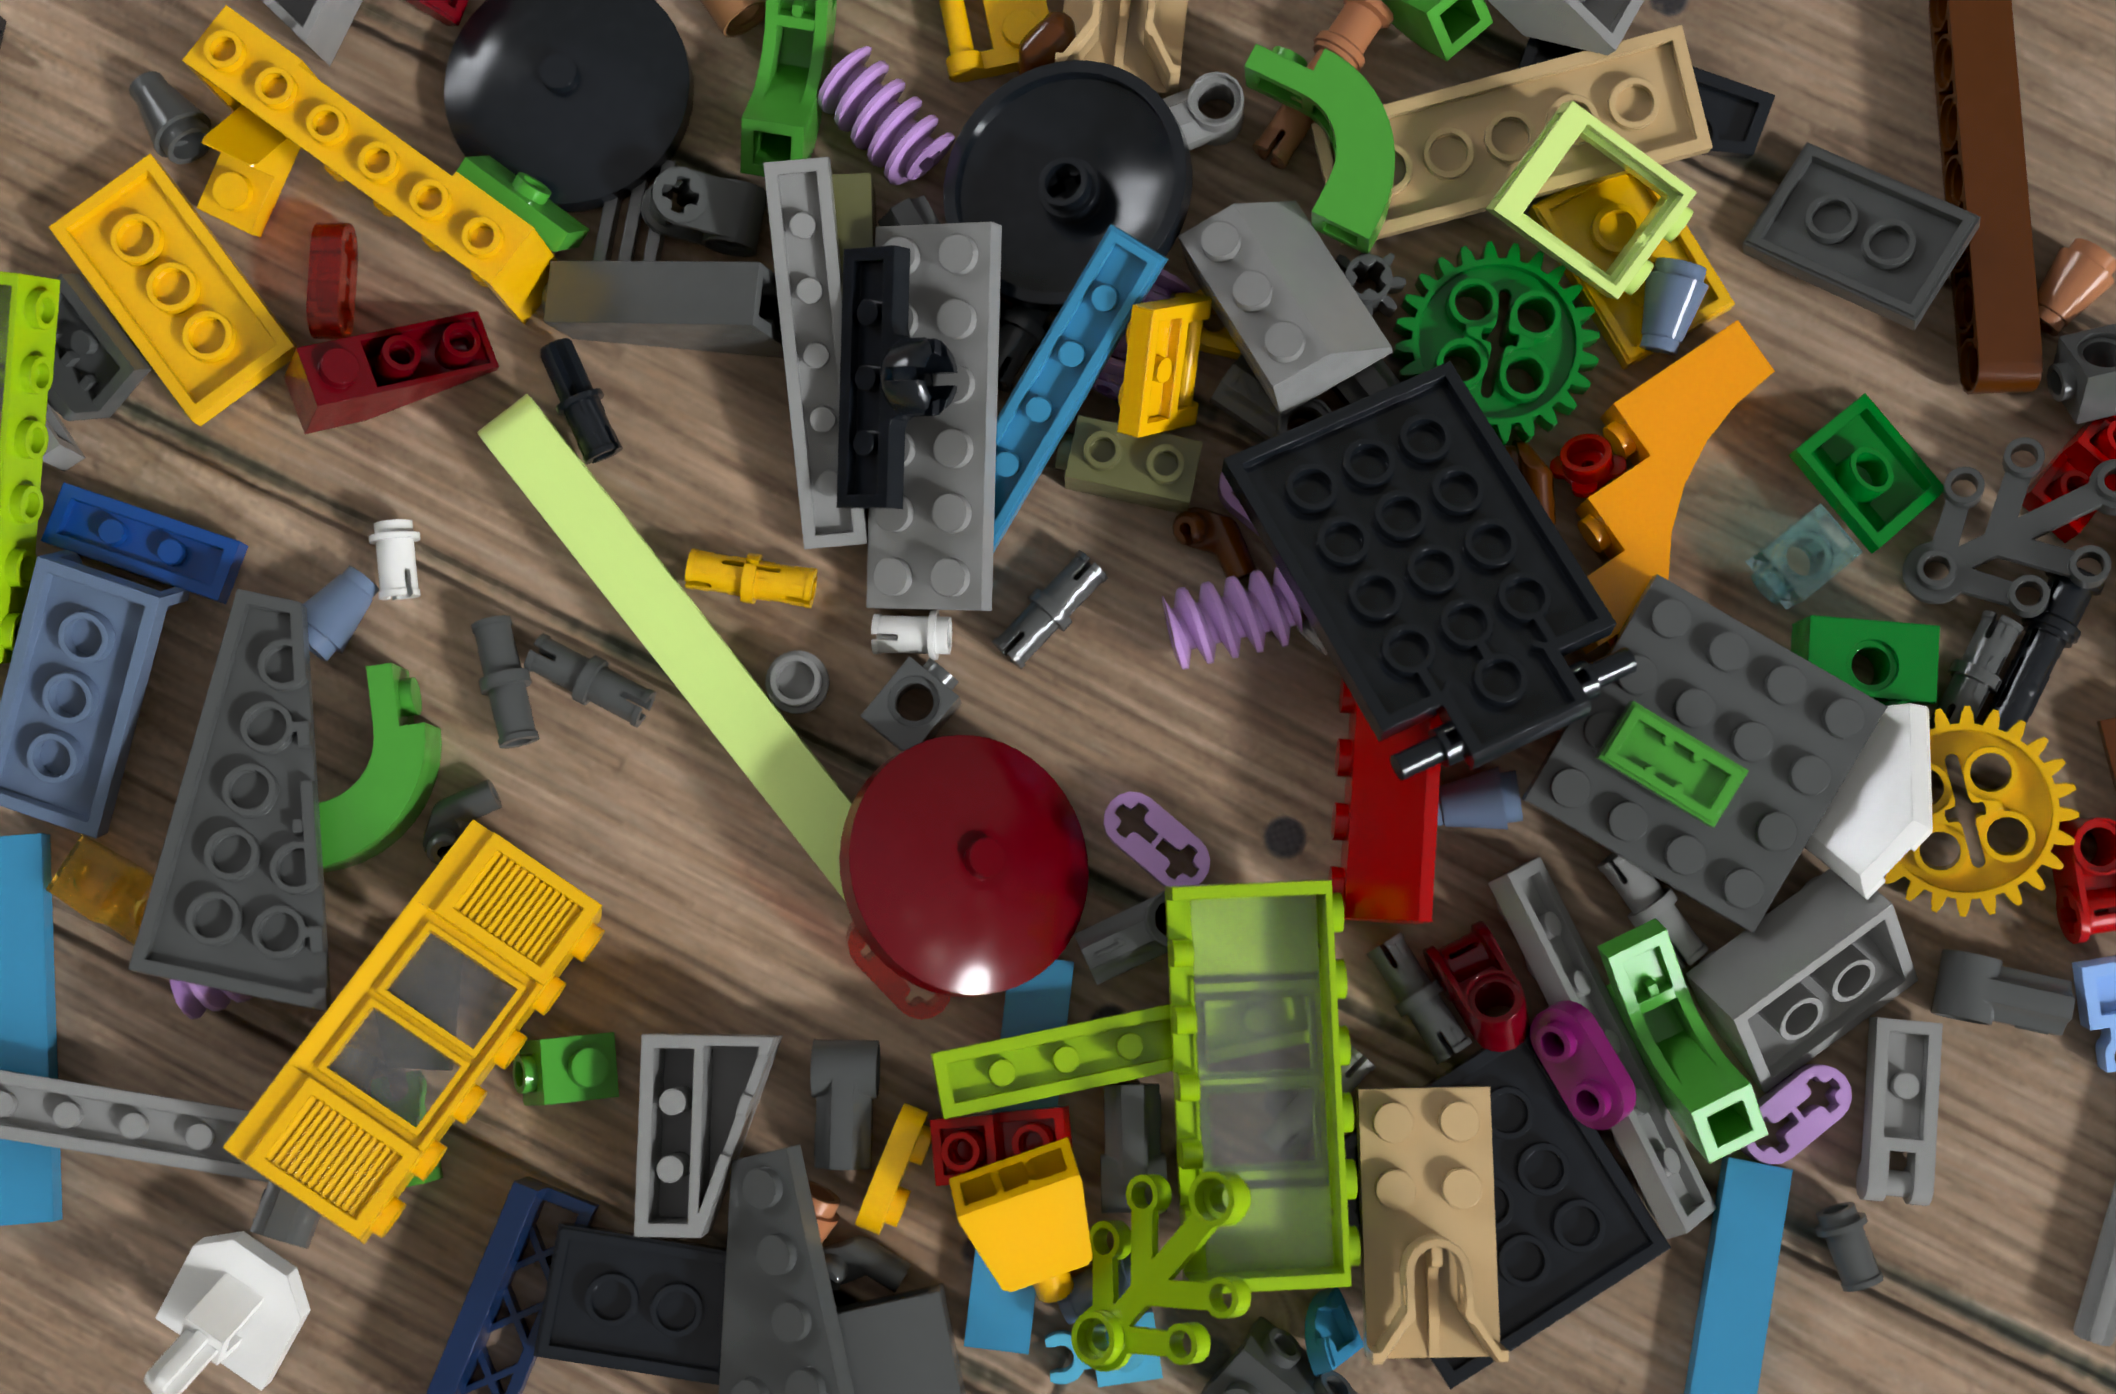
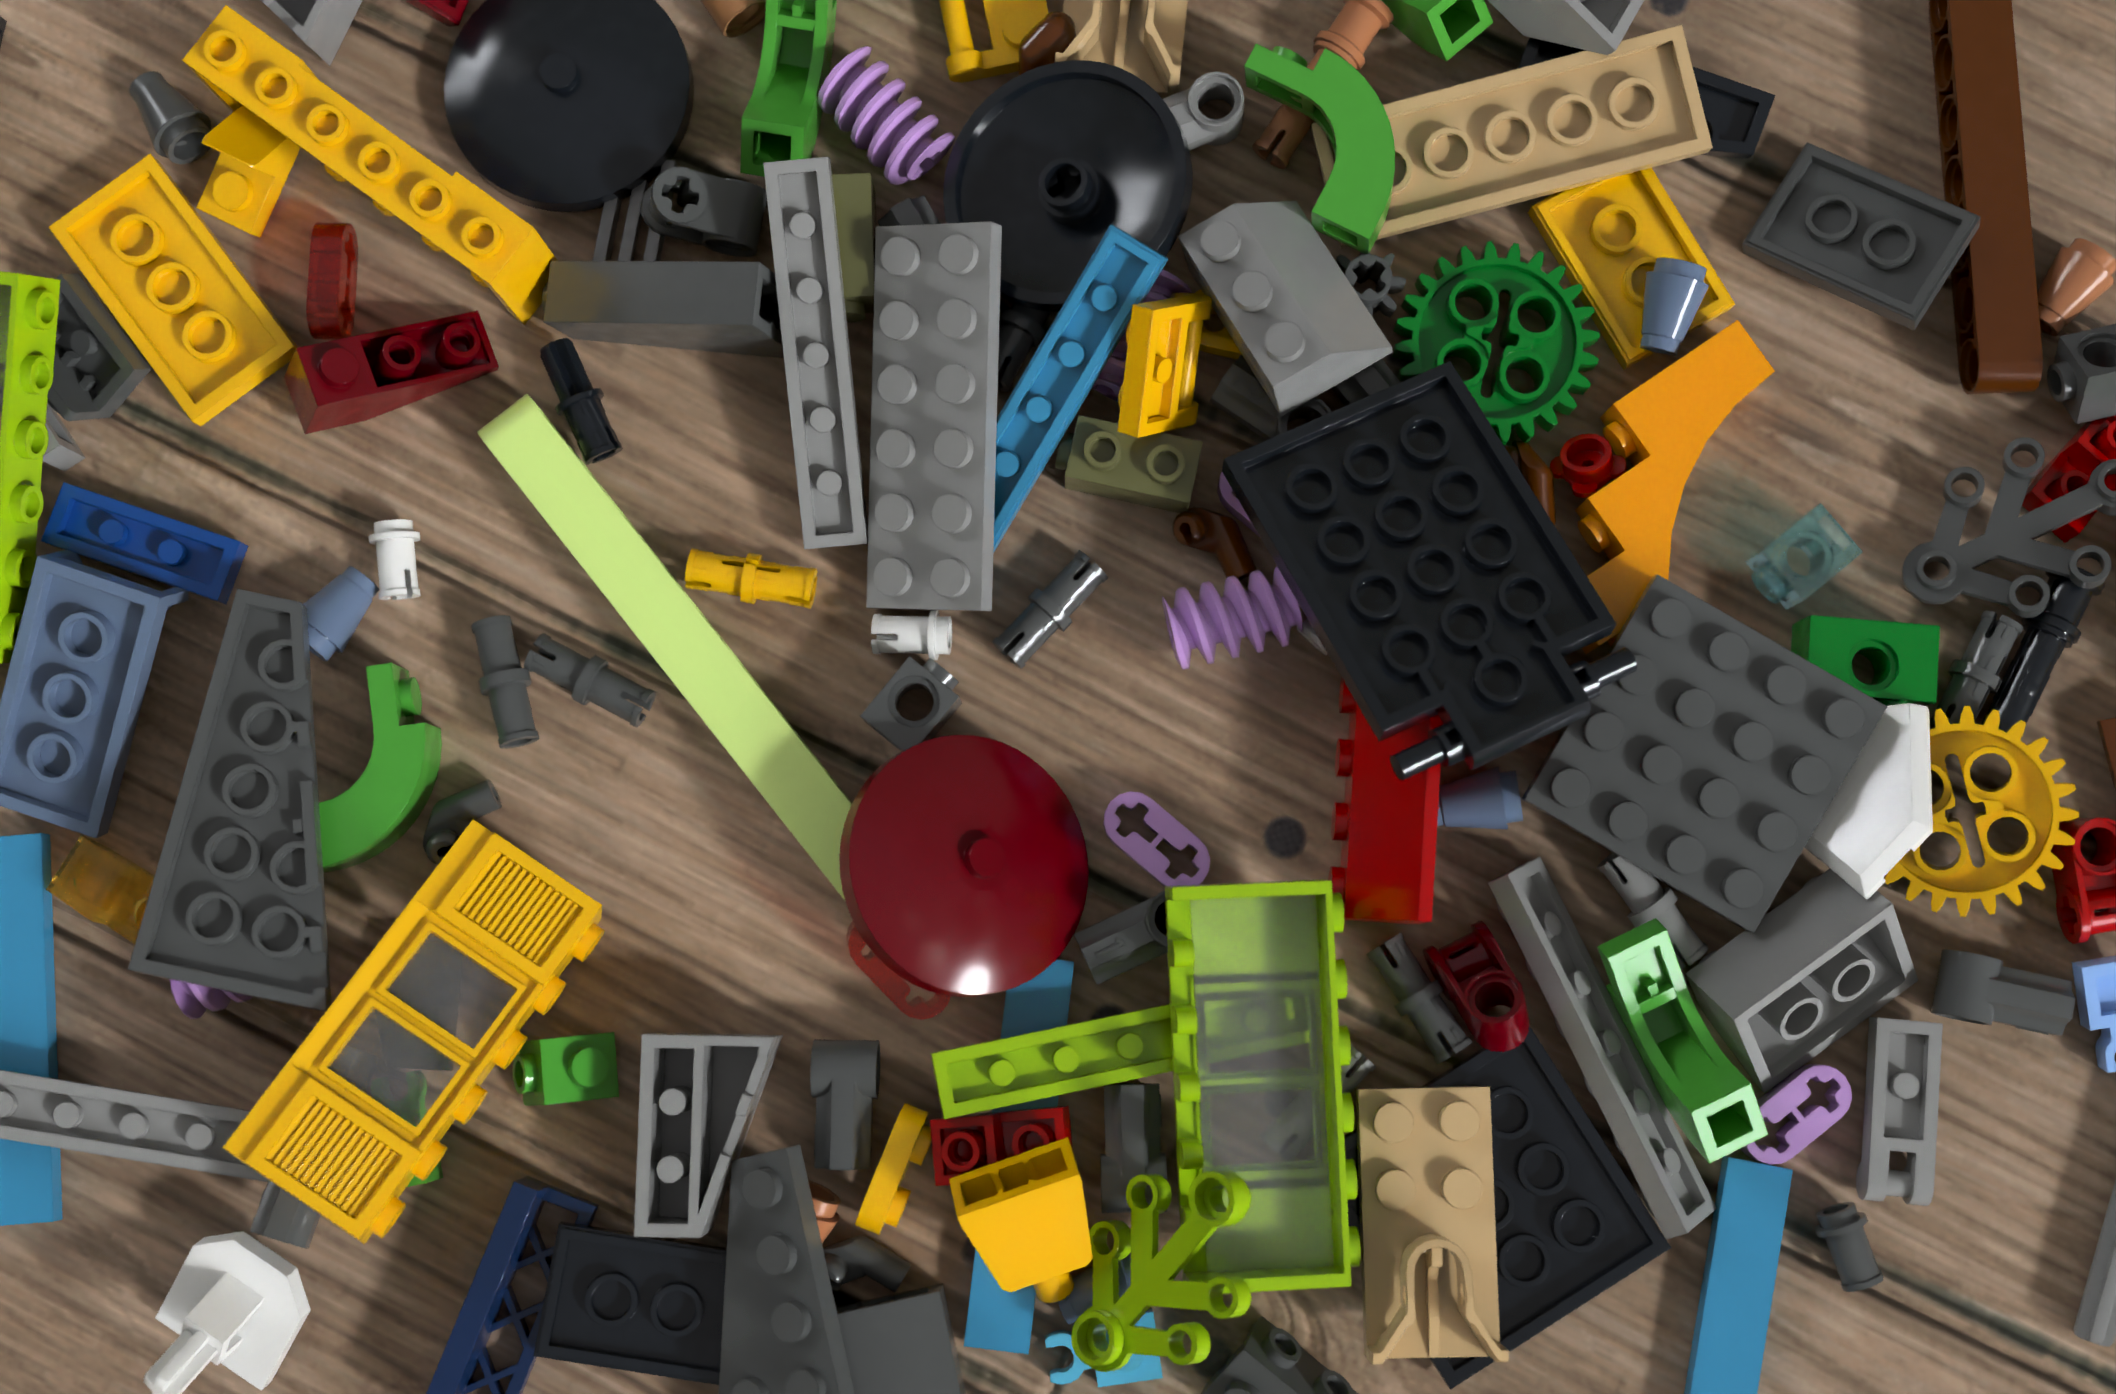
bright green plate [457,155,590,252] -> none
light grey plate [765,650,830,714] -> none
black plate [837,245,958,509] -> none
dark azure tile [1305,1287,1364,1376] -> none
yellowish green window [1485,101,1697,300] -> none
magenta plate [1530,1000,1636,1130] -> none
bright green plate [1595,701,1749,828] -> none
green slope [1788,393,1944,554] -> none

